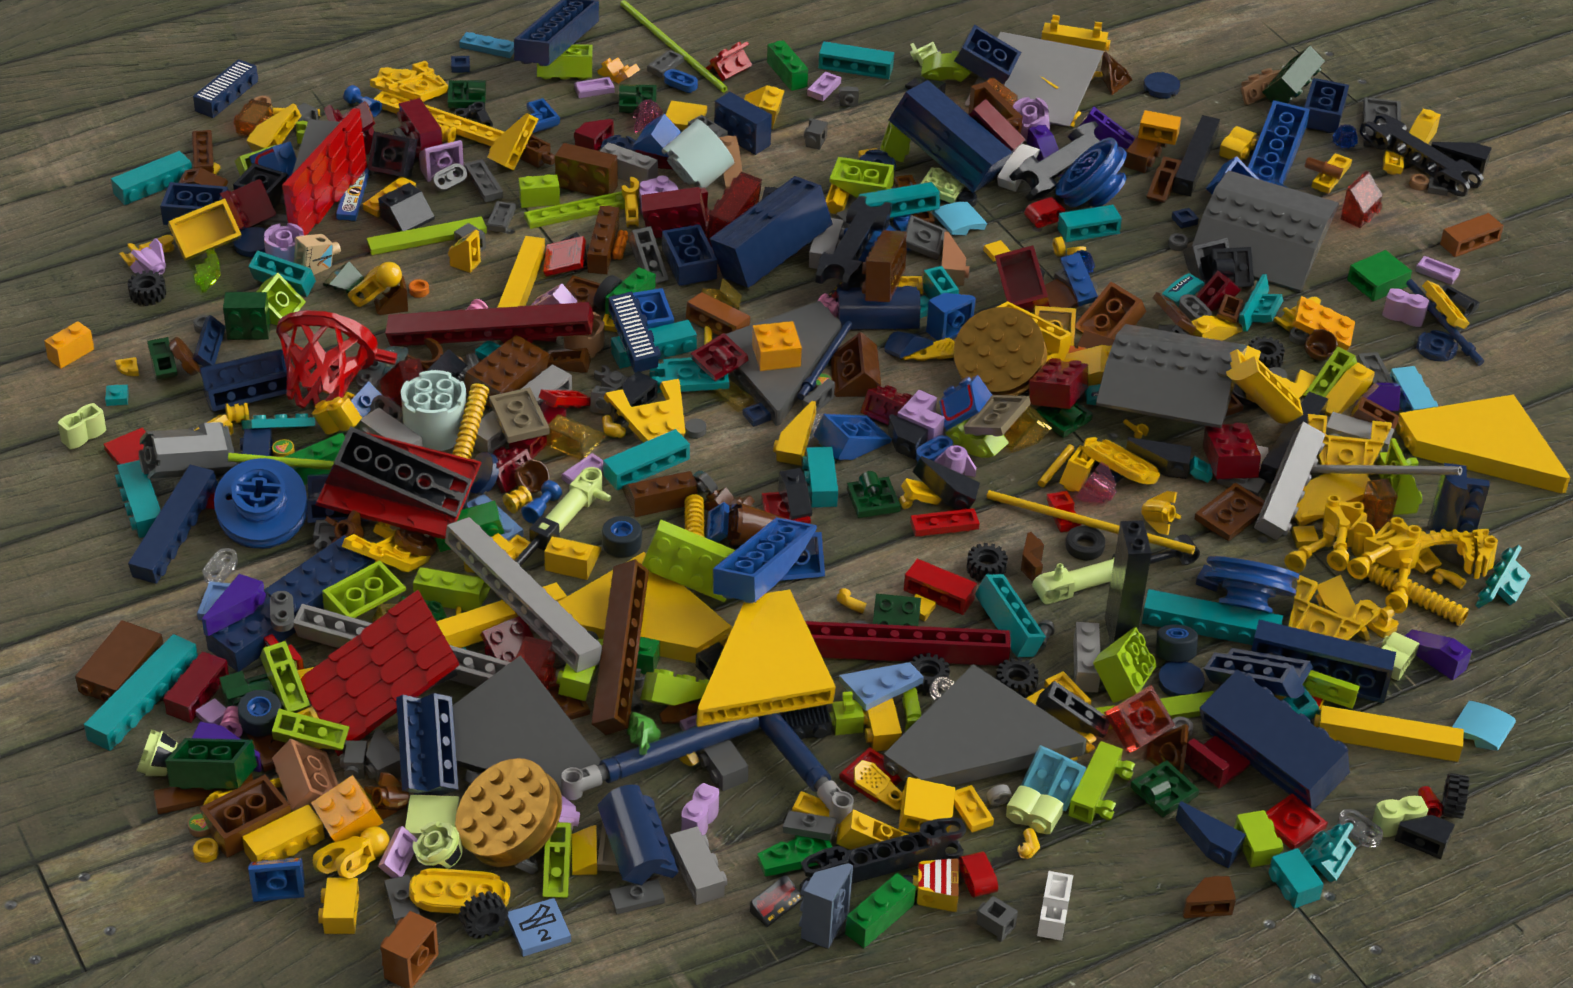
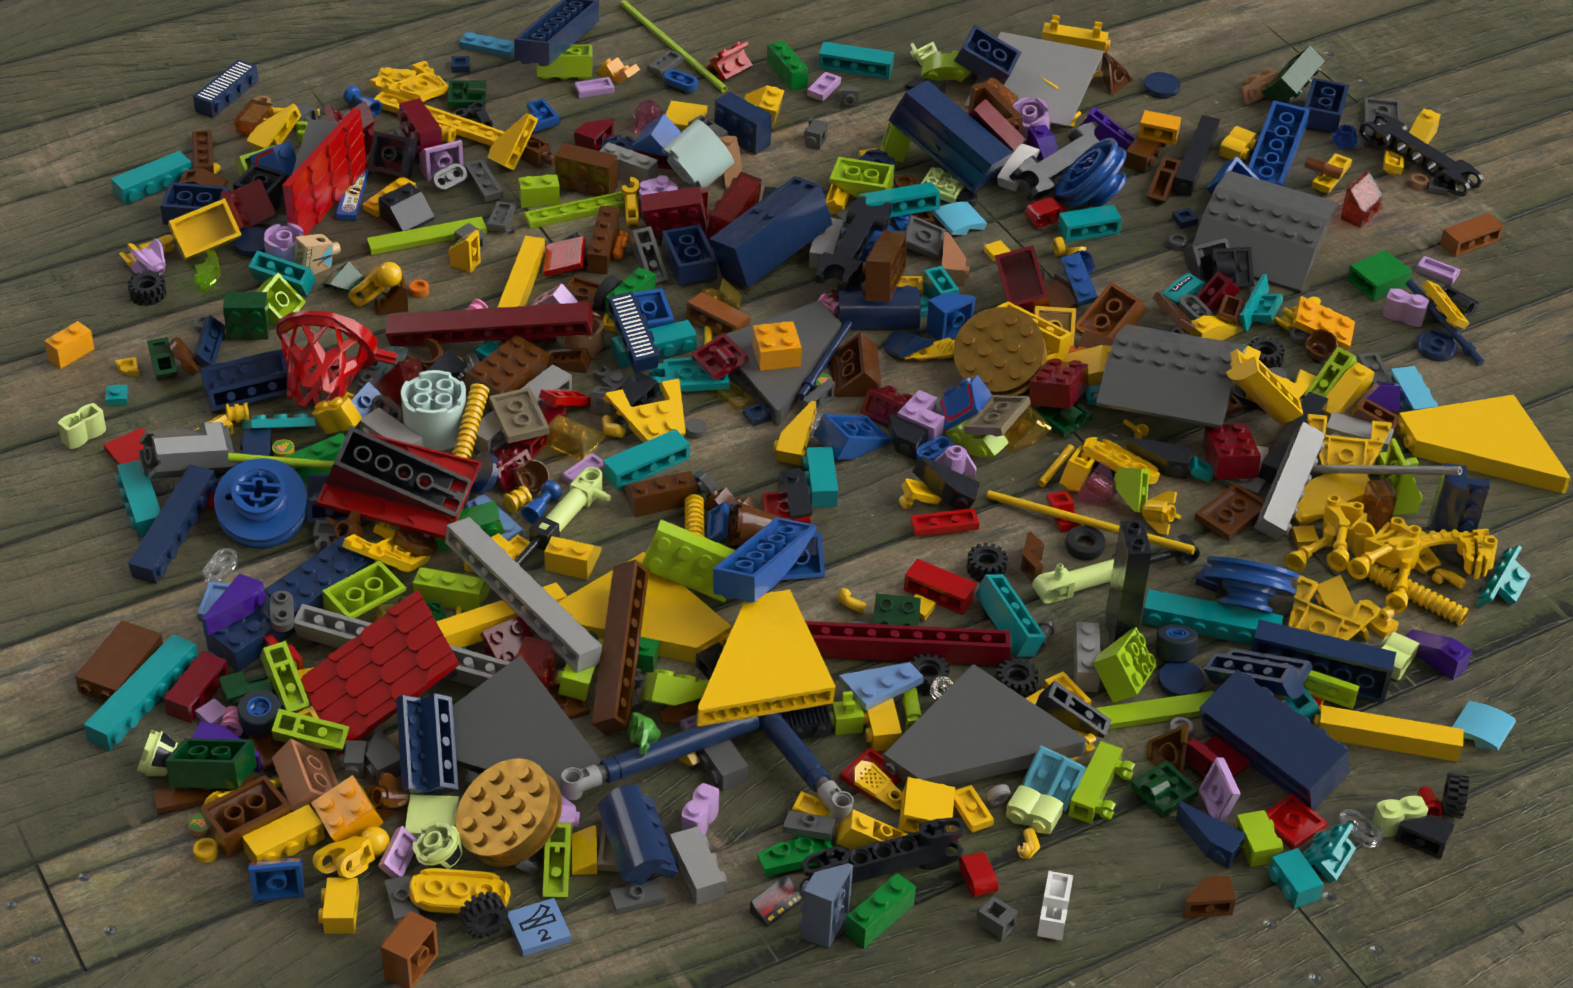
black wheel [602,516,642,558] -> none
dark green plate [619,84,657,113] -> none
dark green plate [847,471,901,518] -> none
torso [903,859,959,912] -> none
clear red brick [1104,685,1176,753] -> none
black slope [1431,142,1492,175] -> none
none -> lime slope [1114,467,1150,513]
none -> lavender tile [1199,758,1241,823]

